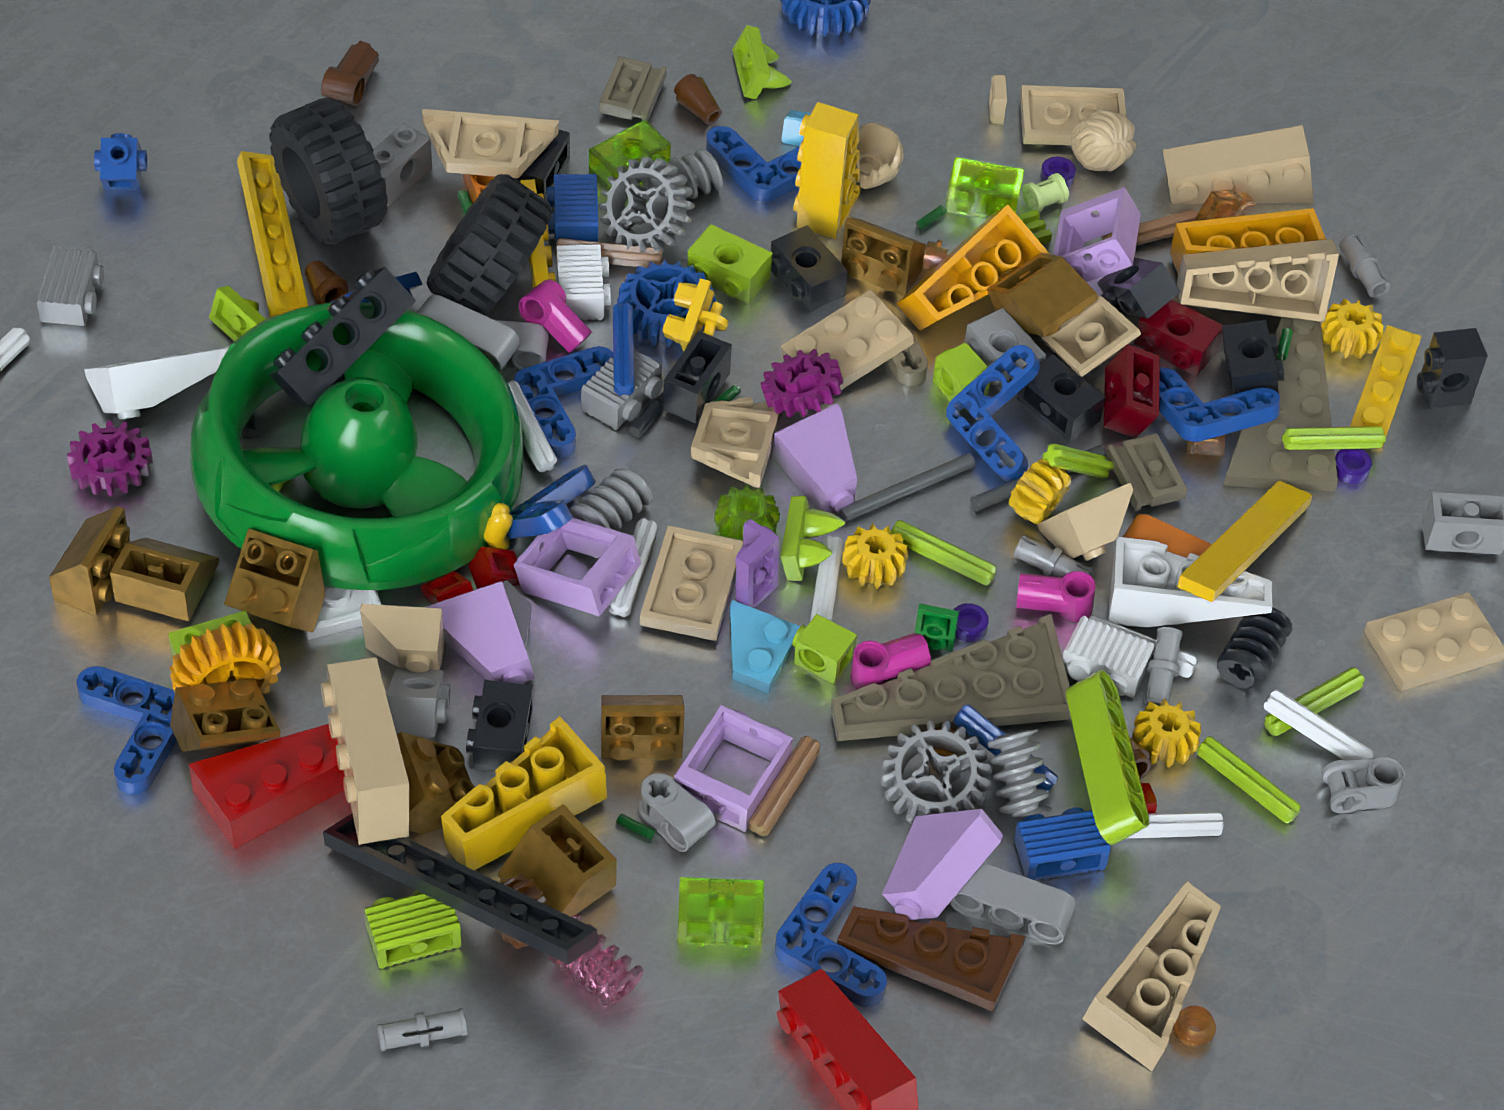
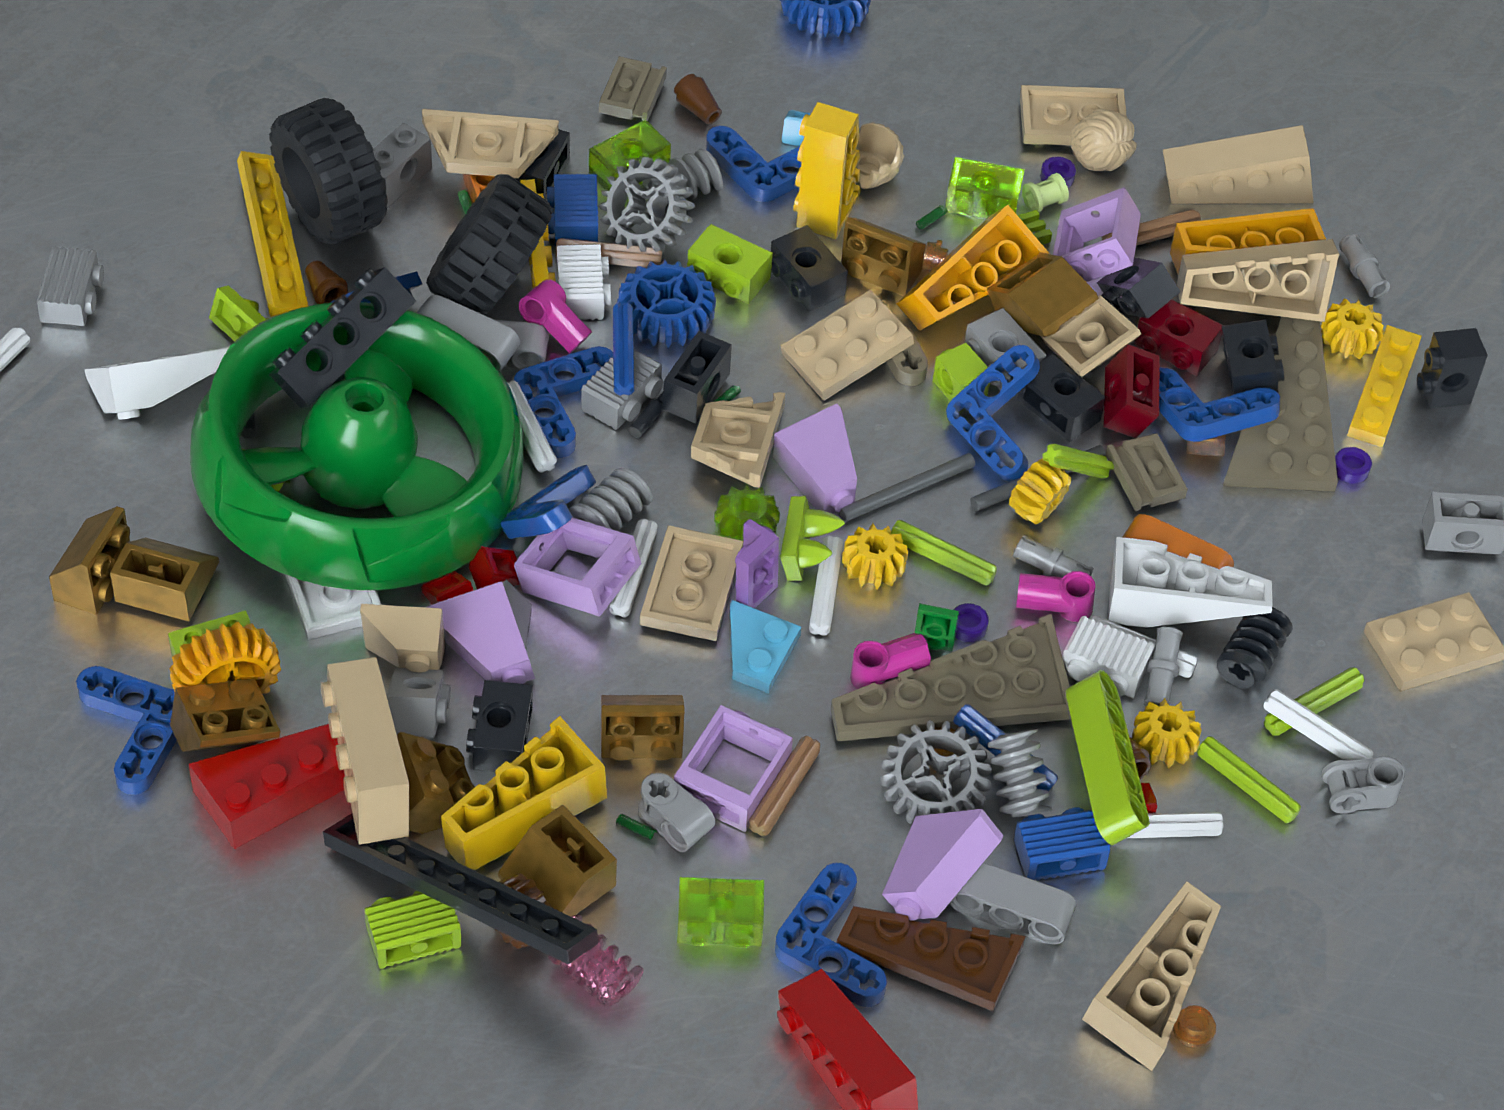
magenta gear [67,420,153,496] -> none
blue brick [94,133,148,190] -> none
pearl gold slope [224,529,325,633] -> none
reddish brown piece [321,41,379,106] -> none
light grey pin [377,1008,468,1052] -> none
yellow arm [484,503,513,550] -> none
yellow hips [663,278,729,352] -> none
lime tile [732,25,791,99] -> none
magenta gear [761,349,844,417] -> none
lime brick [792,613,857,685] -> none
tan tile [988,75,1007,124] -> none
tan slope [1036,483,1133,561] -> none
yellow tile [1177,481,1313,602] -> none
clear orange plate [1195,190,1256,221] -> none
green leg [1276,328,1293,361] -> none
lime axle [1281,426,1386,450] -> none

